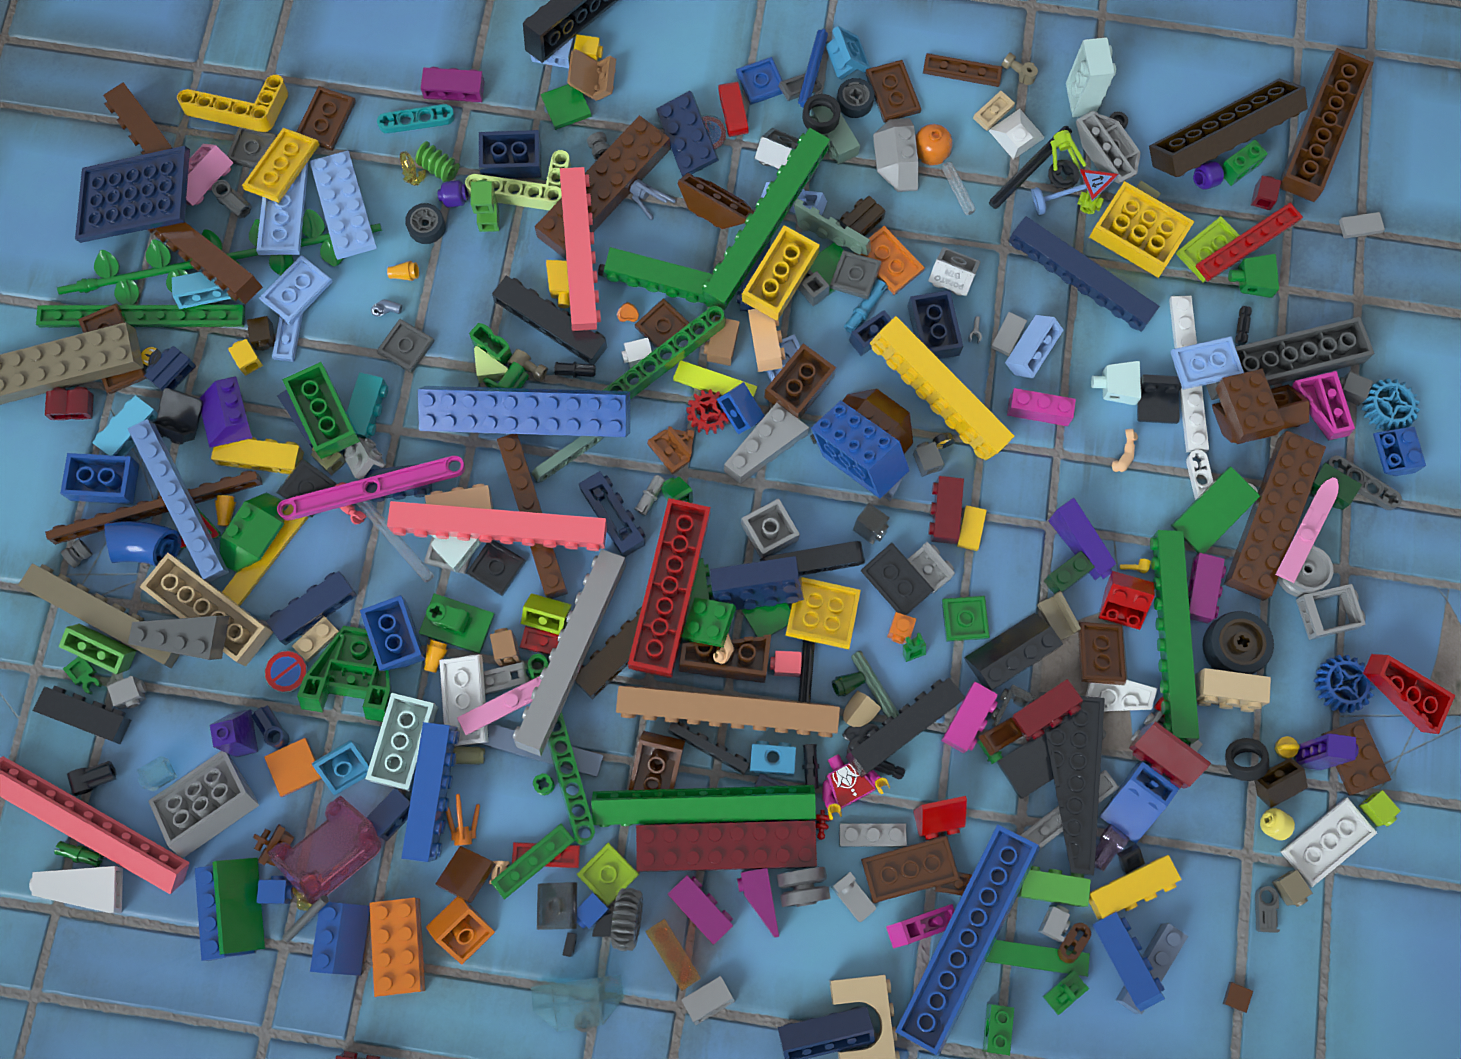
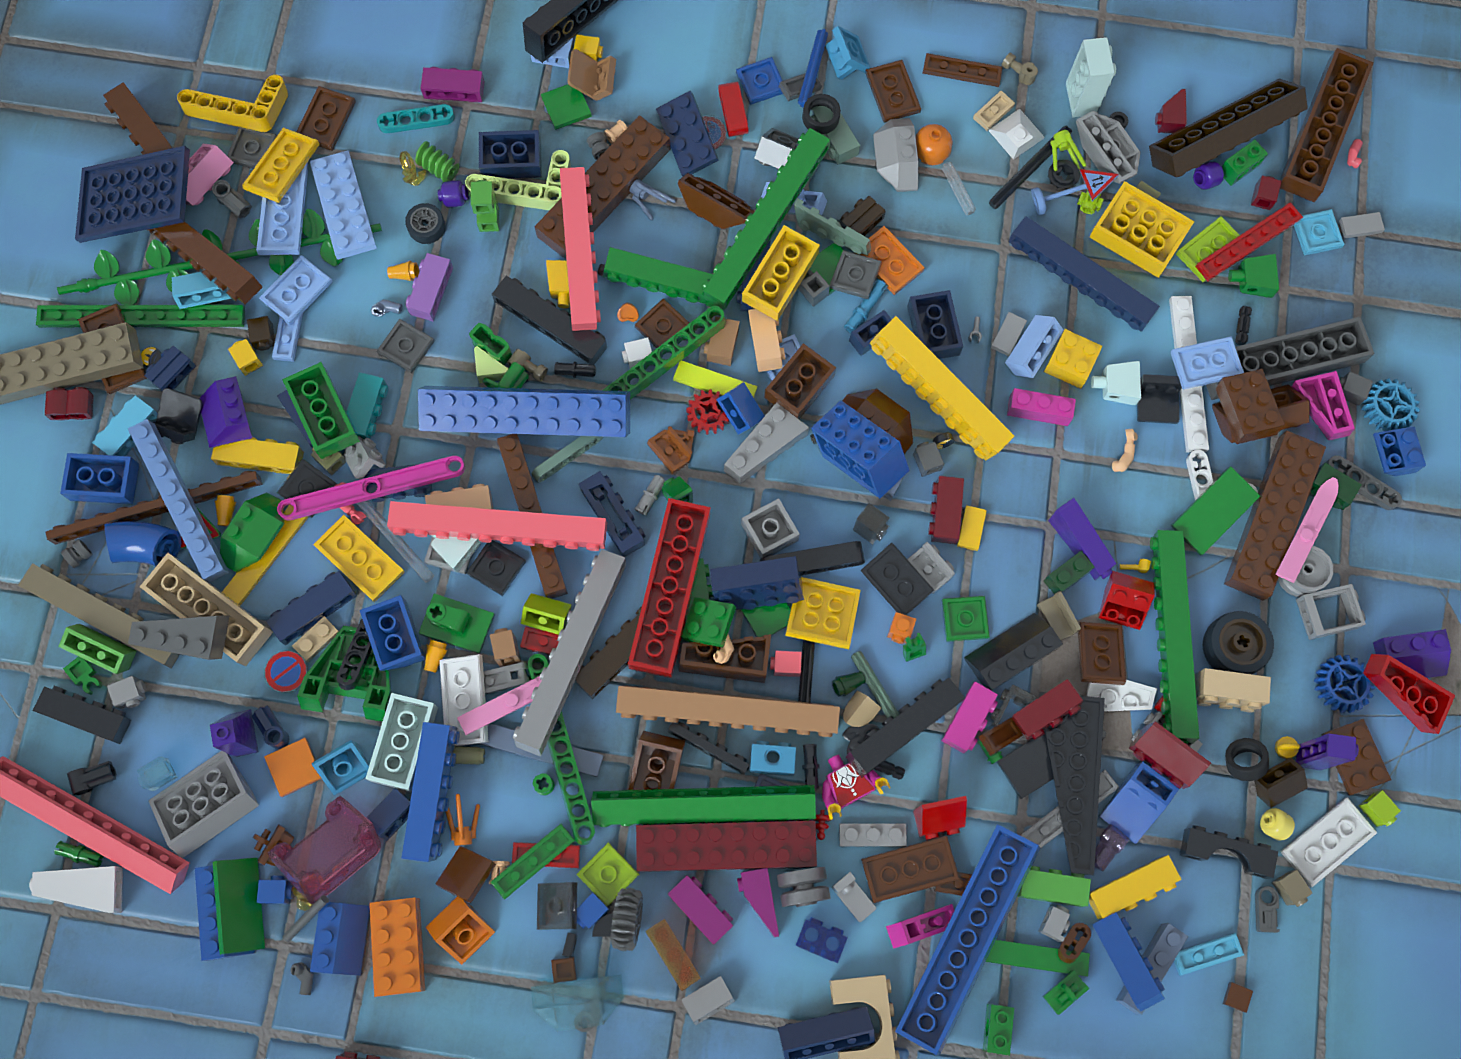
wheel [837,78,874,118] -> none
light grey brick [928,247,981,296] -> none
black tile [1117,843,1145,874] -> none
magenta brick [1188,553,1226,624] -> none
none -> dark grey arm [290,962,314,995]
none -> yellow plate [313,515,405,603]
none -> black beam [337,619,372,690]
none -> medium lavender brick [406,253,453,321]
none -> reddish brown tile [551,957,577,983]
none -> light nougat bush [604,120,628,144]
none -> clear blue brick [794,917,848,963]
none -> yellow brick [1044,329,1102,389]
none -> dark red slope [1155,89,1187,133]
none -> medium azure tile [1174,933,1244,975]
none -> black arch [1180,825,1278,879]
none -> medium azure tile [1294,209,1344,256]
none -> coral arm [1347,139,1363,168]
none -> dark purple slope [1373,629,1451,678]

